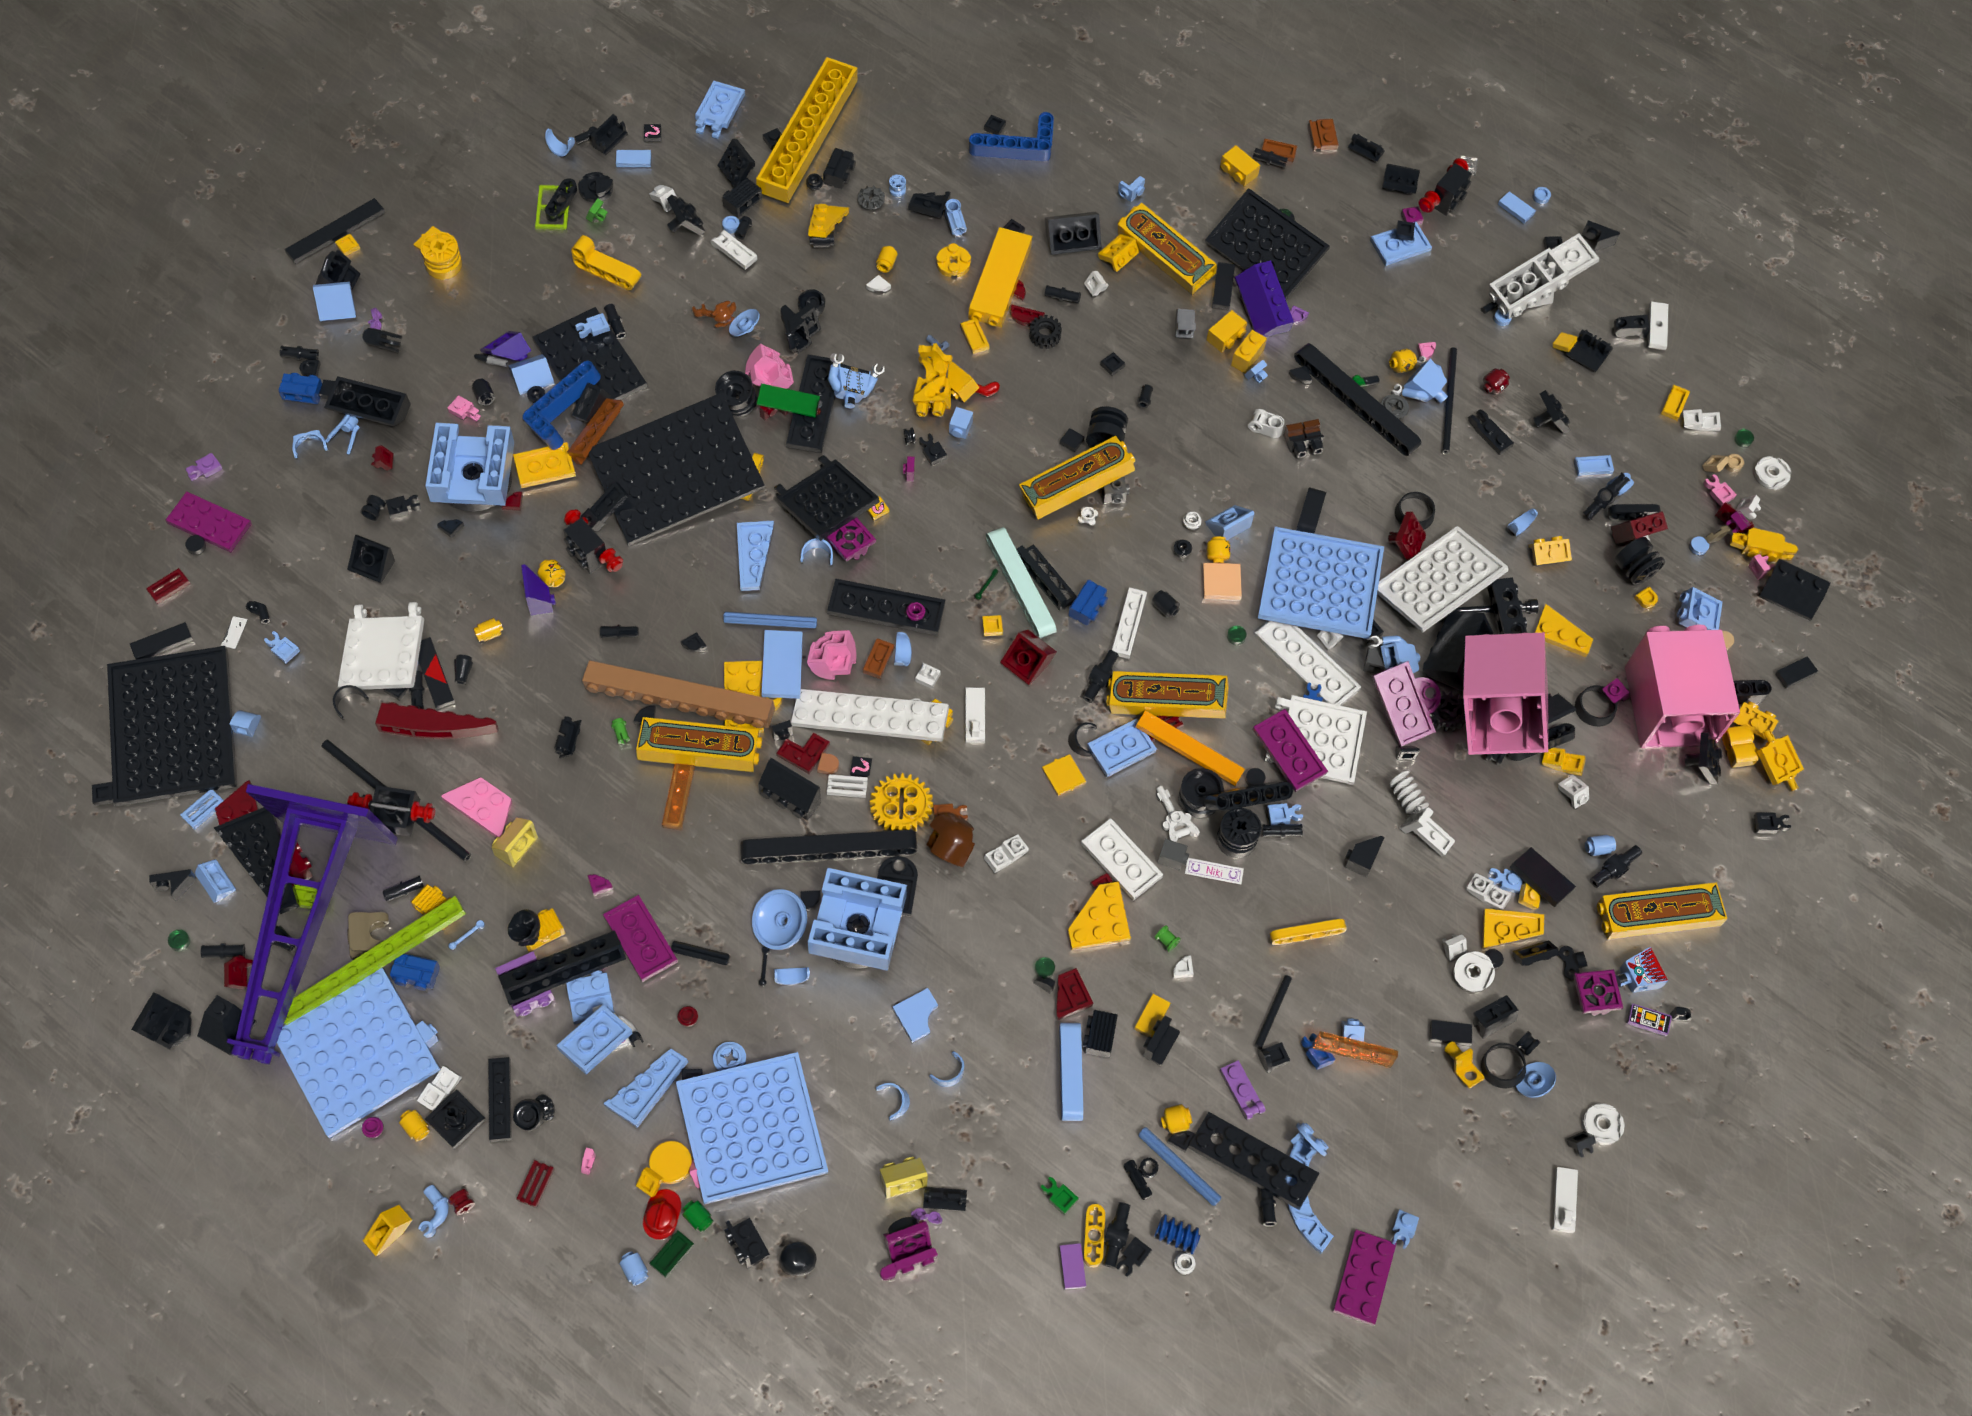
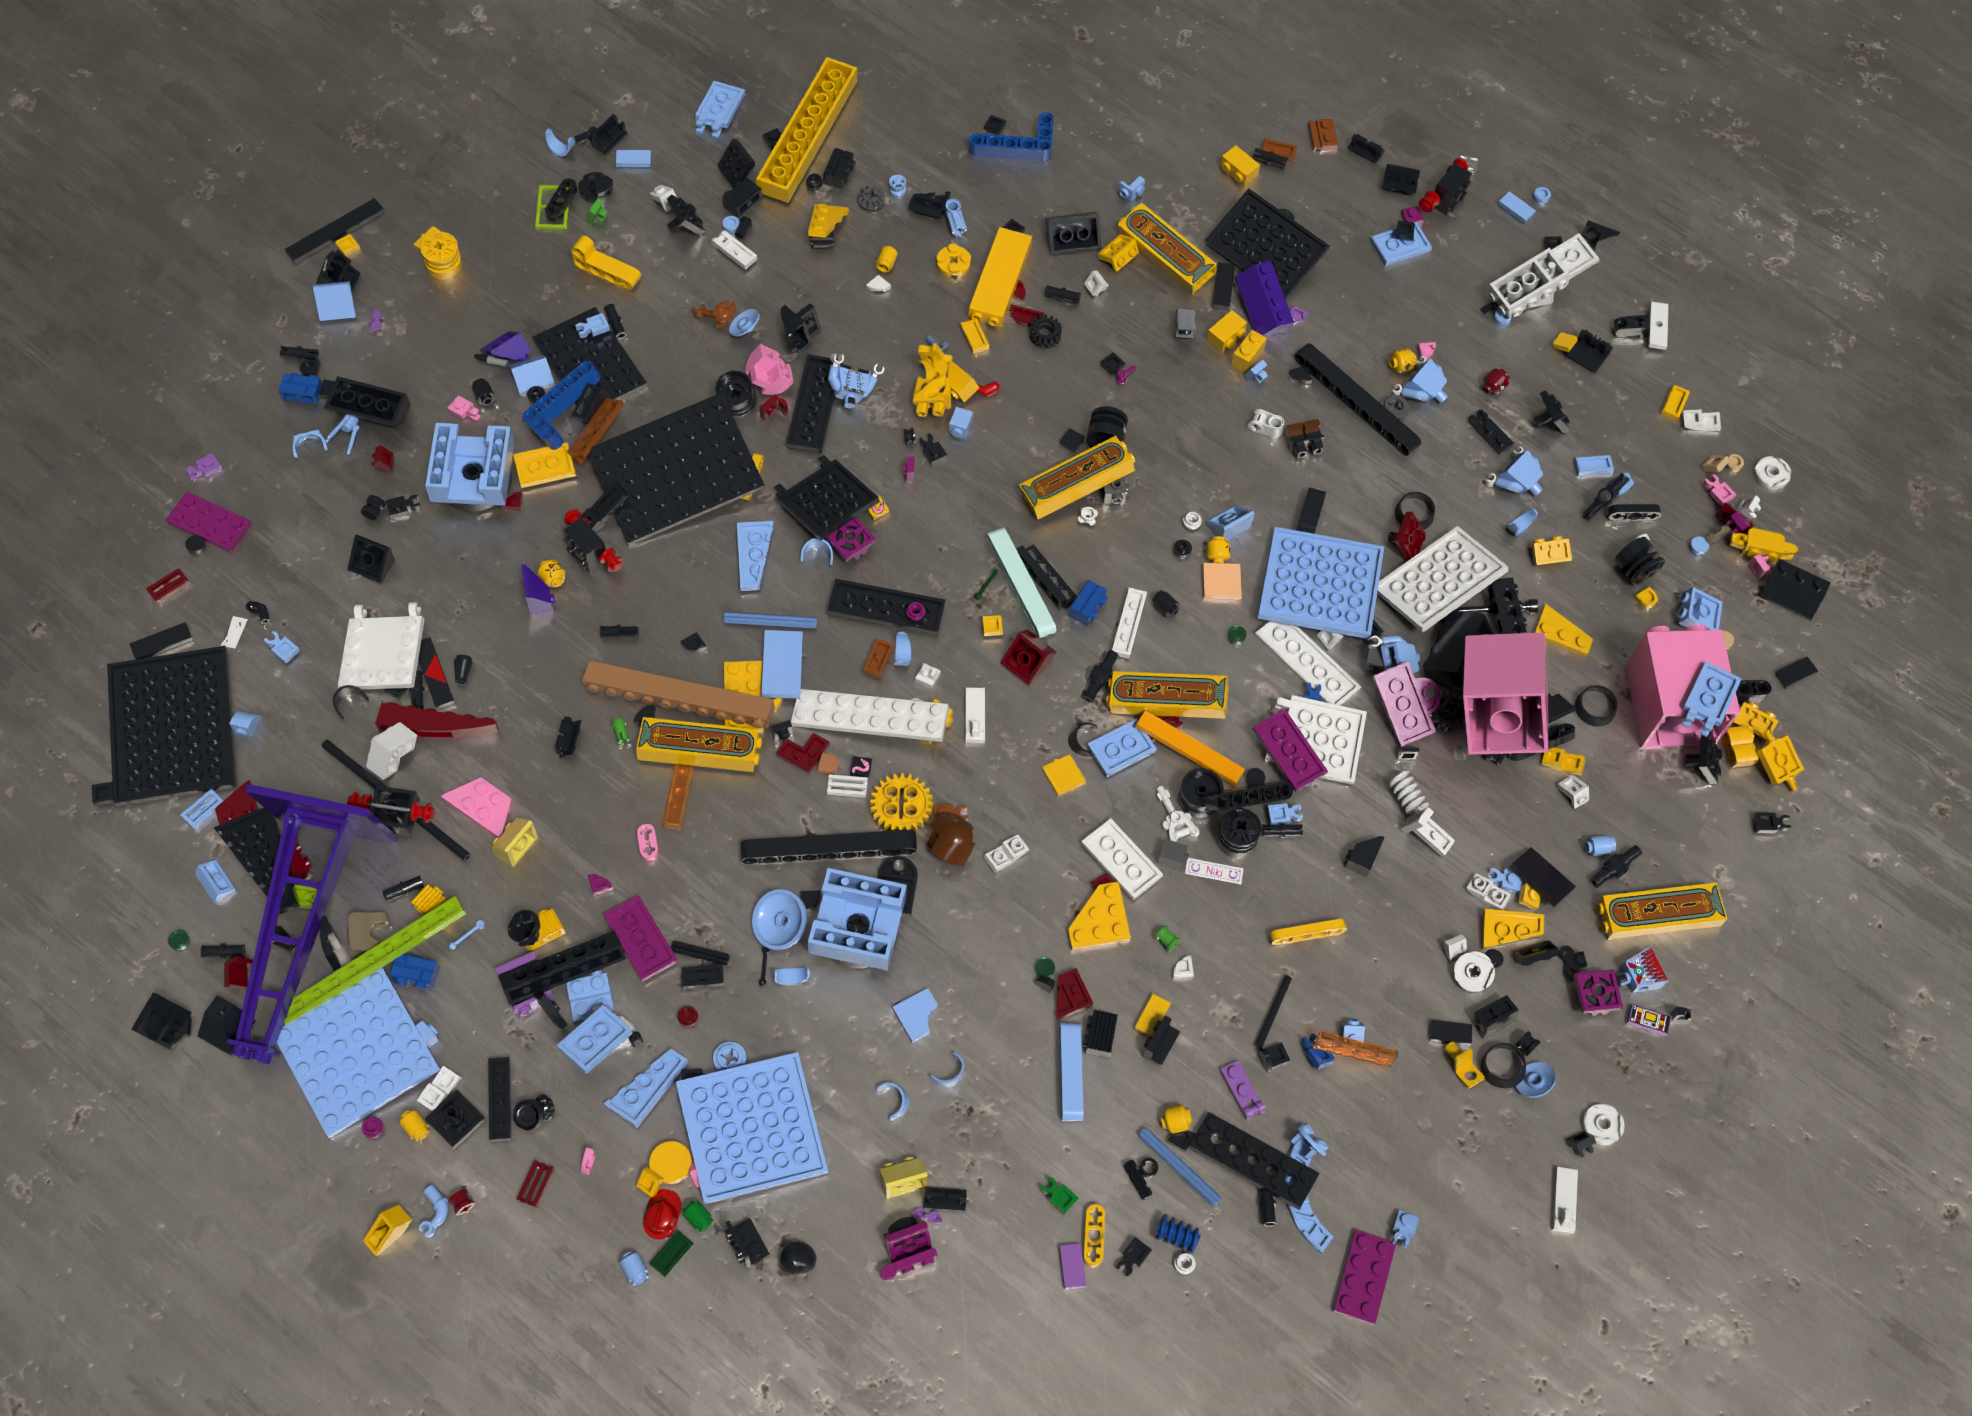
black slope [149,869,196,901] -> none
black arm [362,328,402,353] -> none
black tile [437,519,464,538] -> none
yellow brick [473,618,503,642] -> none
black tile [644,124,661,142] -> none
green piece [757,383,822,417] -> none
black slope [758,758,821,821] -> none
black hair [798,289,825,316] -> none
bright pink brick [807,630,856,680] -> none
black pin [1103,1202,1131,1269] -> none
black pin [1137,384,1153,408] -> none
arm [1352,375,1380,387] -> none
black piece [1442,347,1457,454] -> none
magenta bracket [1603,678,1629,704] -> none
dark red window [1611,511,1668,544] -> none
clear green tile [1735,429,1754,448] -> none
none -> black slope [320,915,342,971]
none -> white brick [366,722,417,780]
none -> black plate [533,990,568,1030]
none -> bright pink beam [637,824,659,862]
none -> black plate [682,964,724,989]
none -> magenta hand [1116,365,1136,384]
none -> light blue torso [1485,446,1543,496]
none -> light blue tile [1681,661,1742,737]

